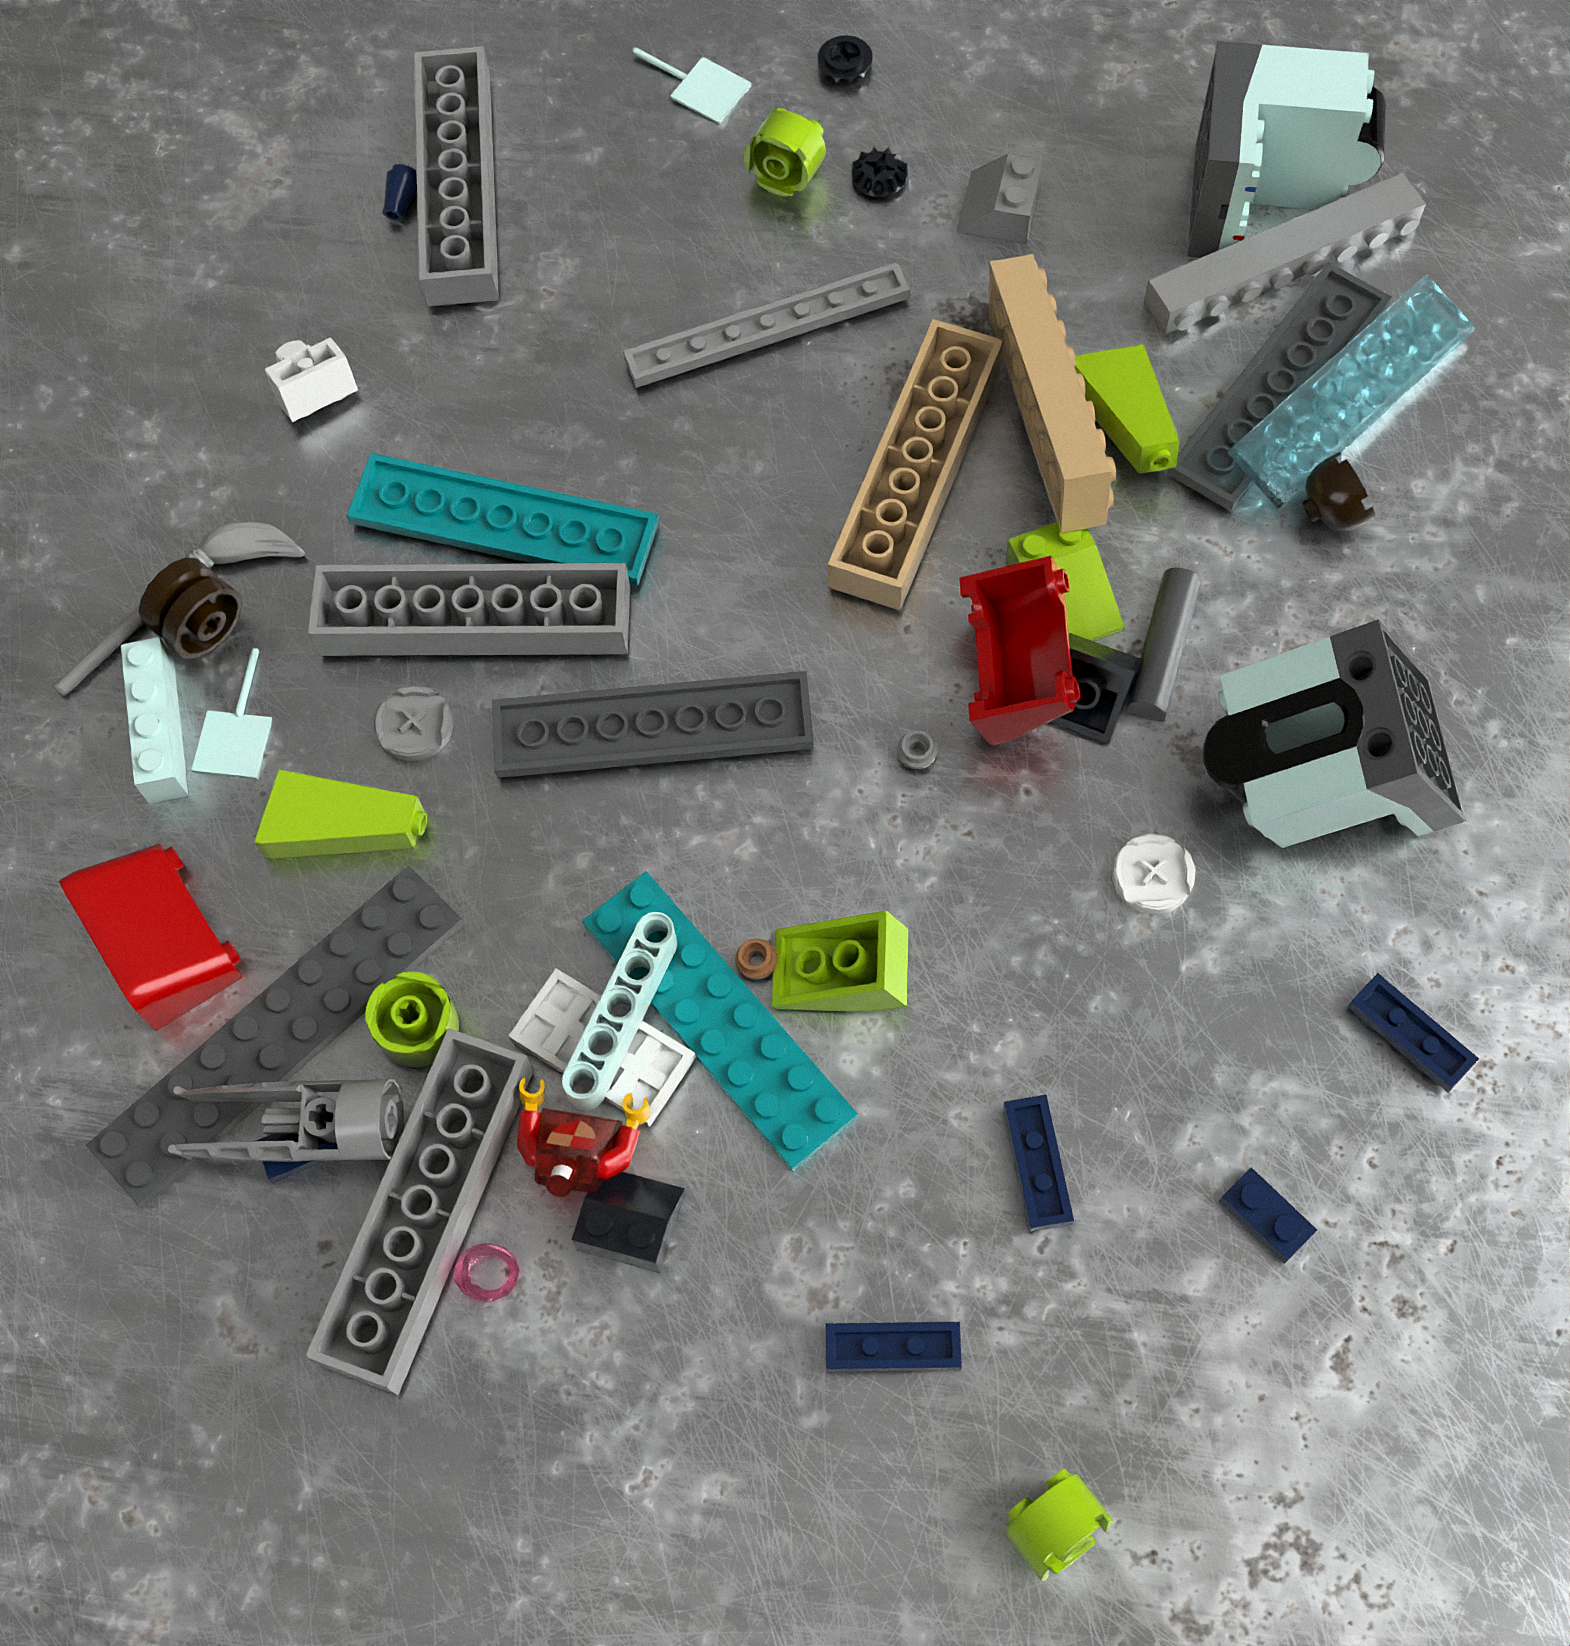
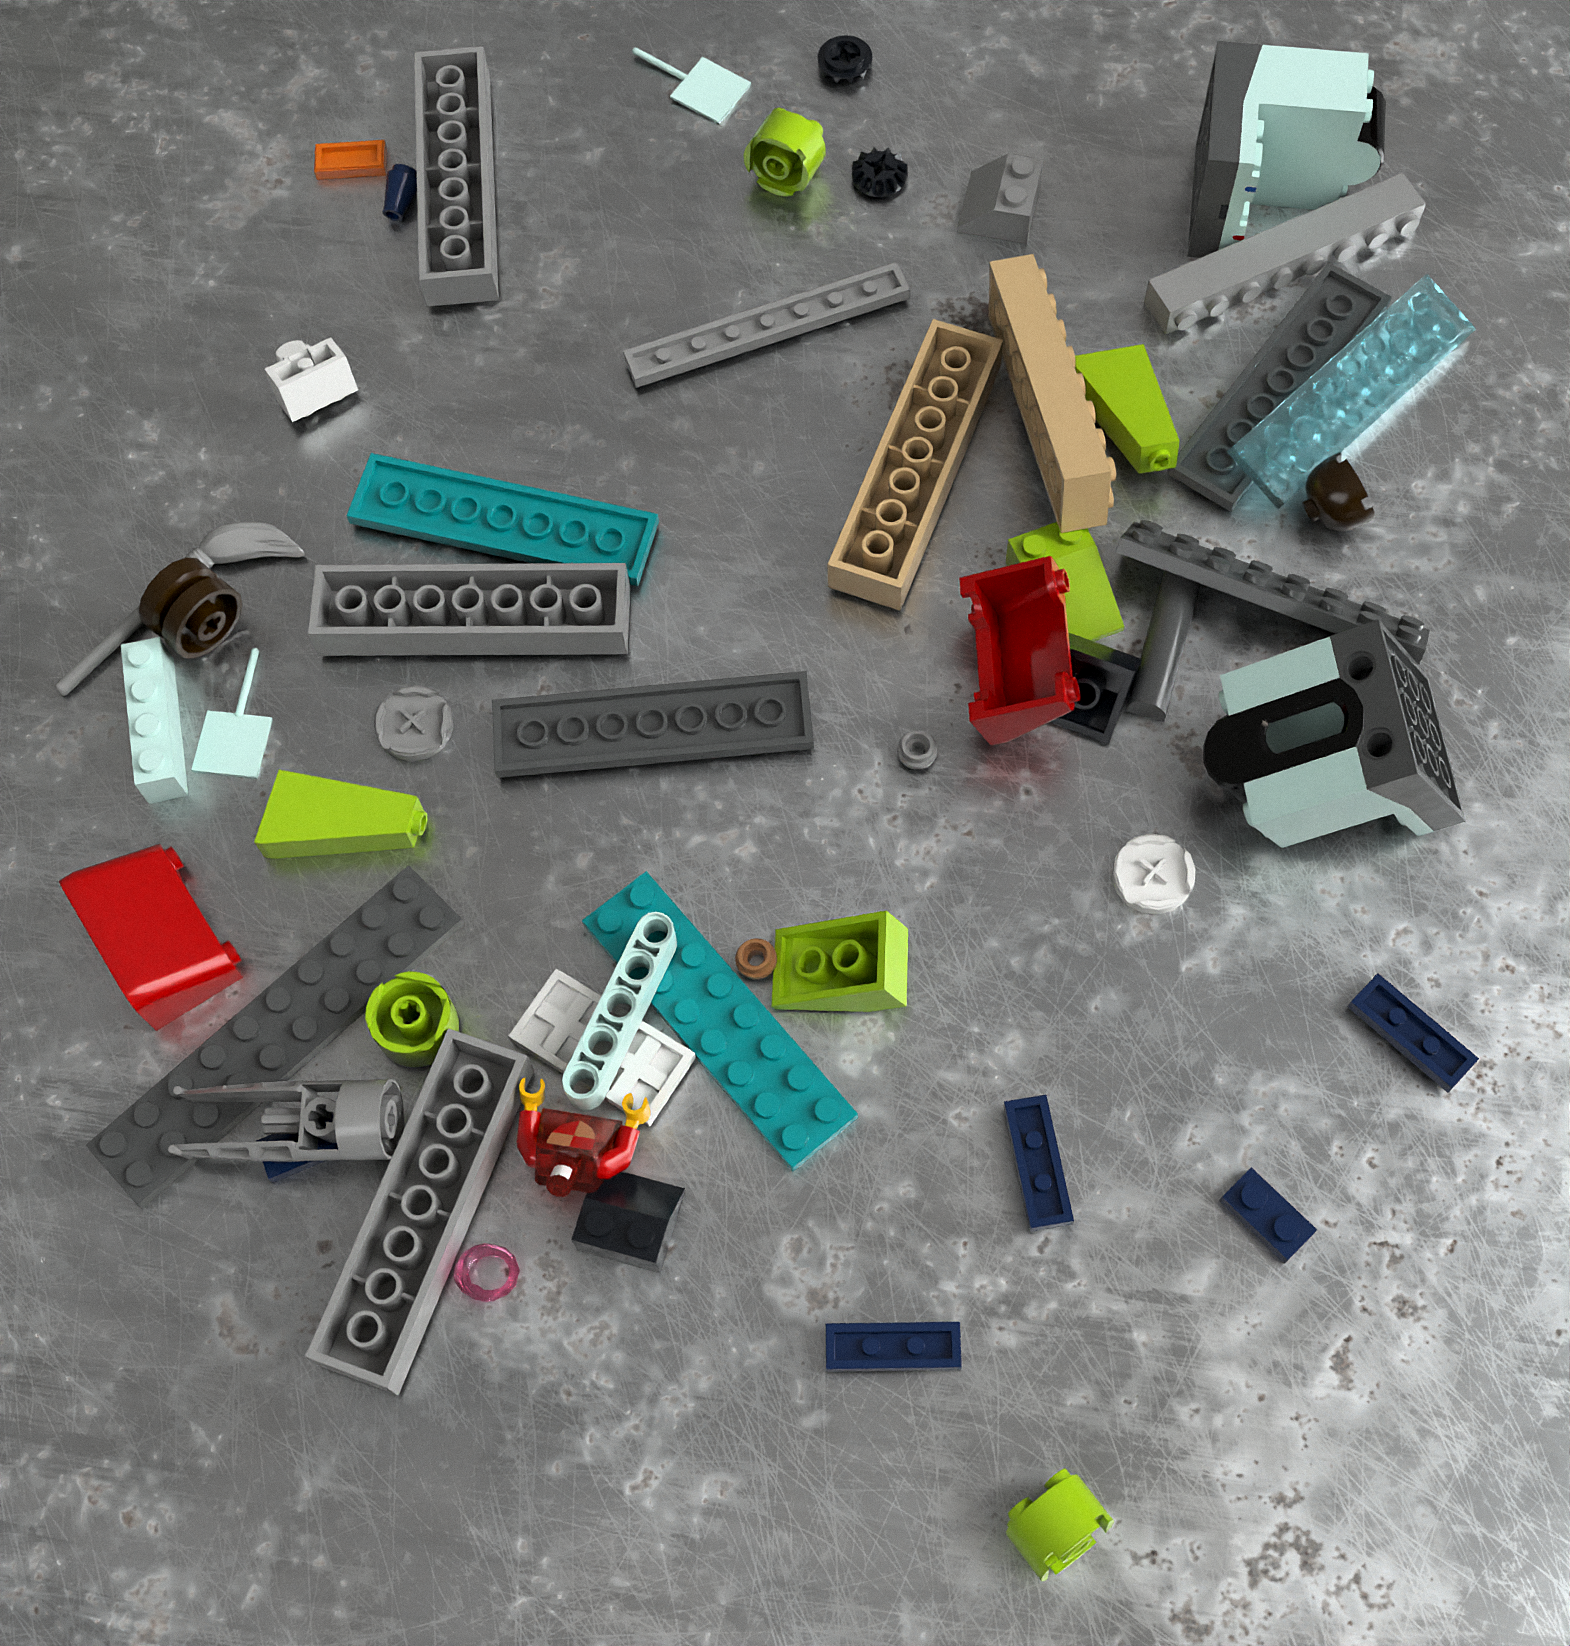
none -> orange tile [314,140,387,180]
none -> dark grey plate [1115,520,1430,664]

